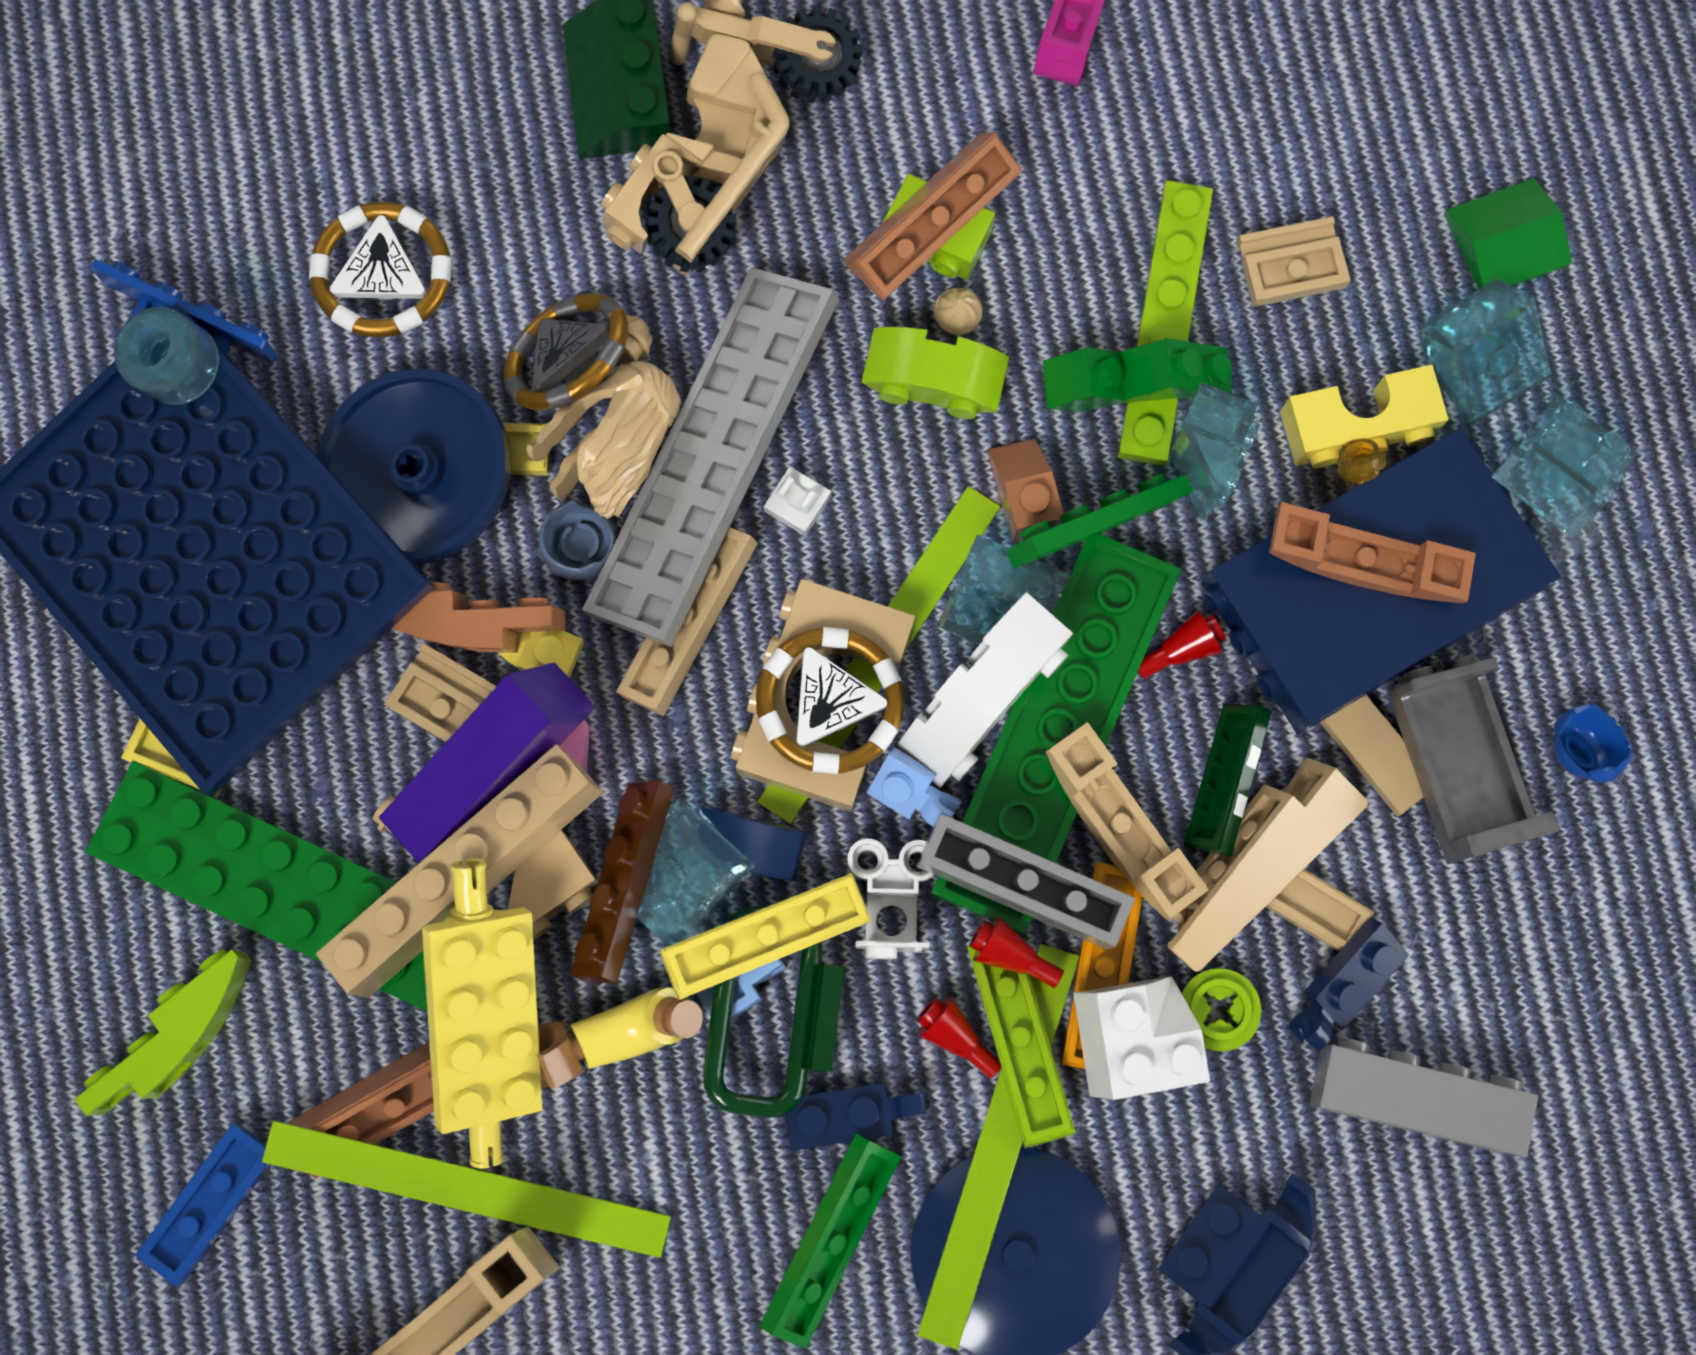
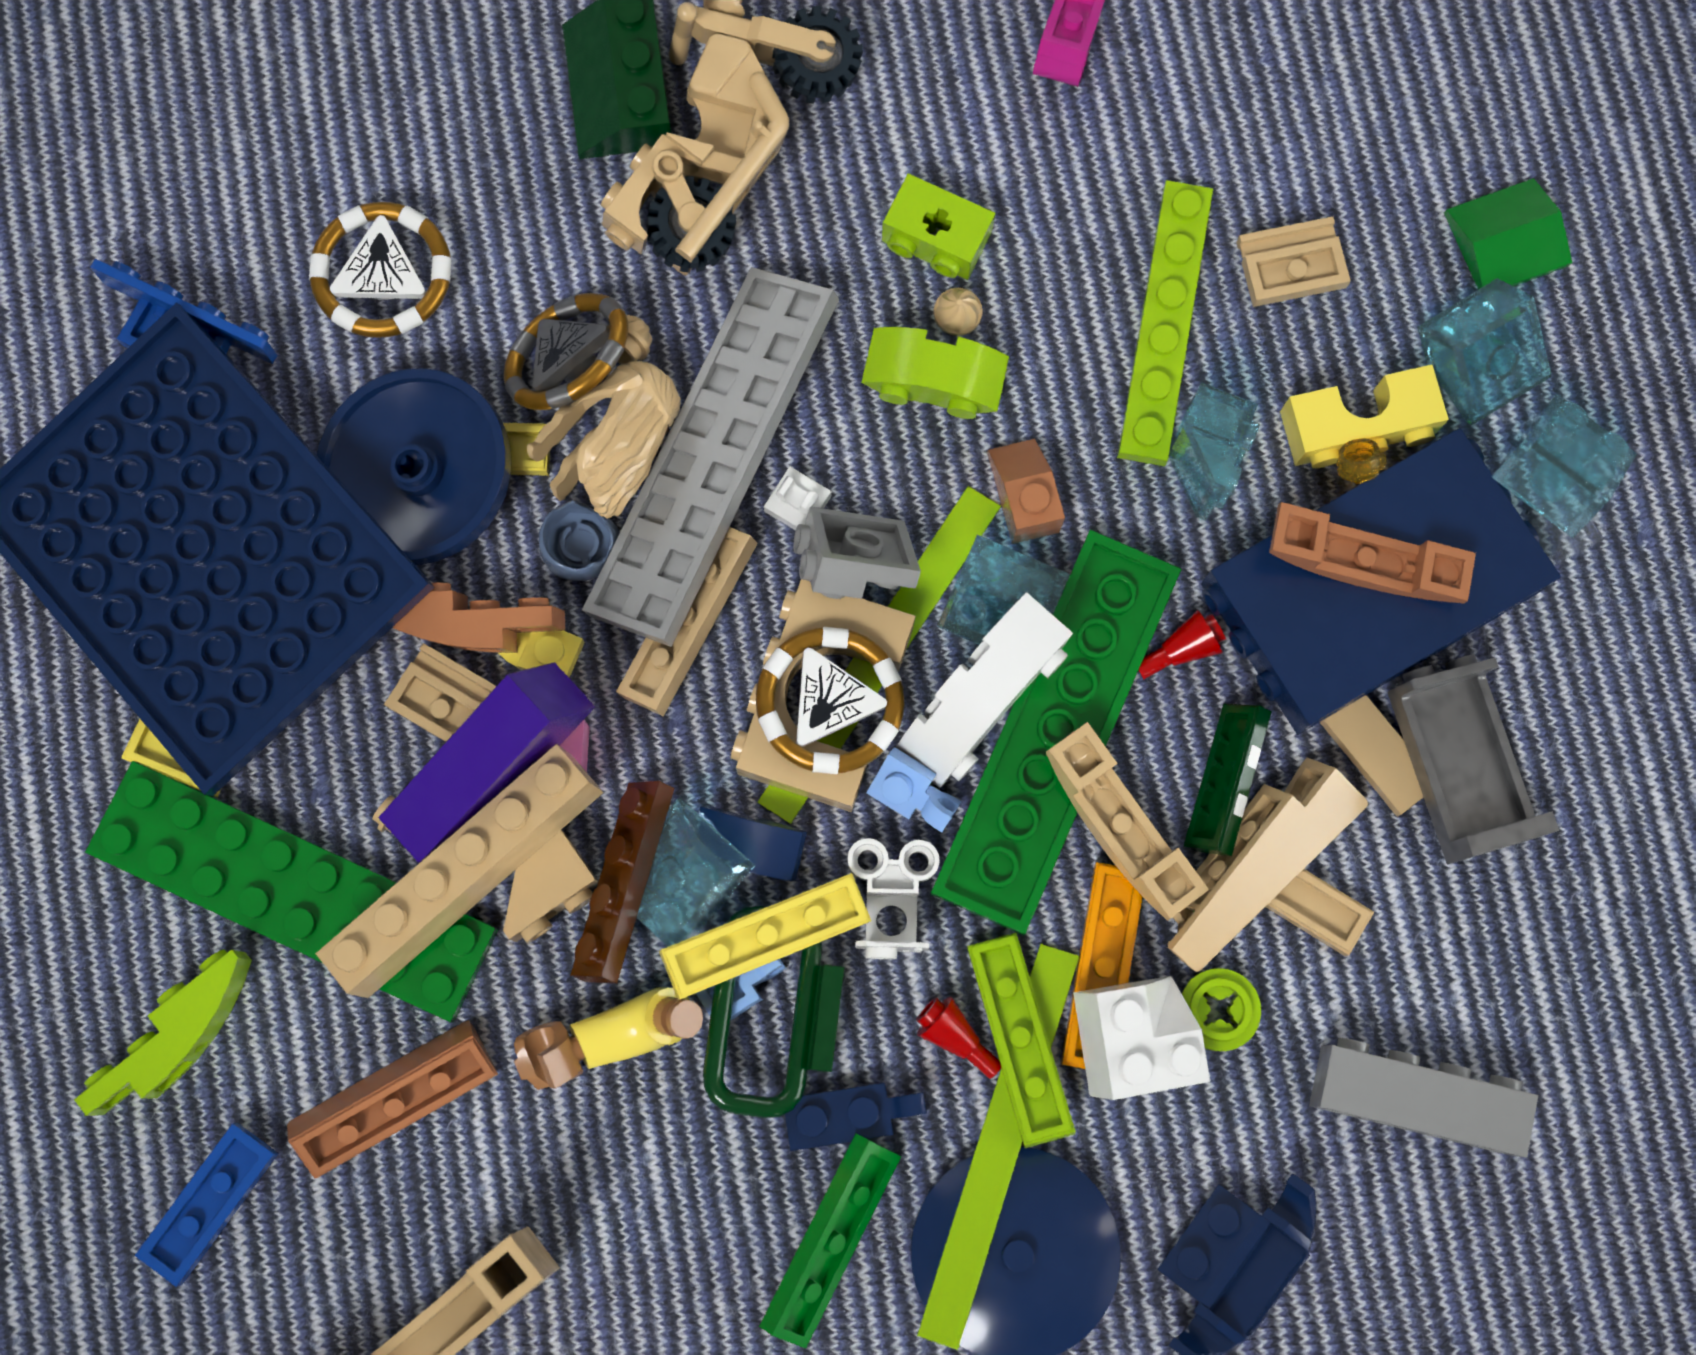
clear light blue piece [114,307,219,405] -> none
lime piece [262,1120,671,1258] -> none
light yellow plate [422,858,542,1169] -> none
nougat slope [843,132,1023,300] -> none
light grey brick [916,814,1135,950] -> none
red cone [969,916,1064,988] -> none
green plate [1006,473,1194,569] -> none
green arch [1043,338,1233,413] -> none
dark blue plate [1288,917,1409,1052] -> none
blue hair [1553,704,1633,783] -> none
none -> light grey plate [793,507,921,599]

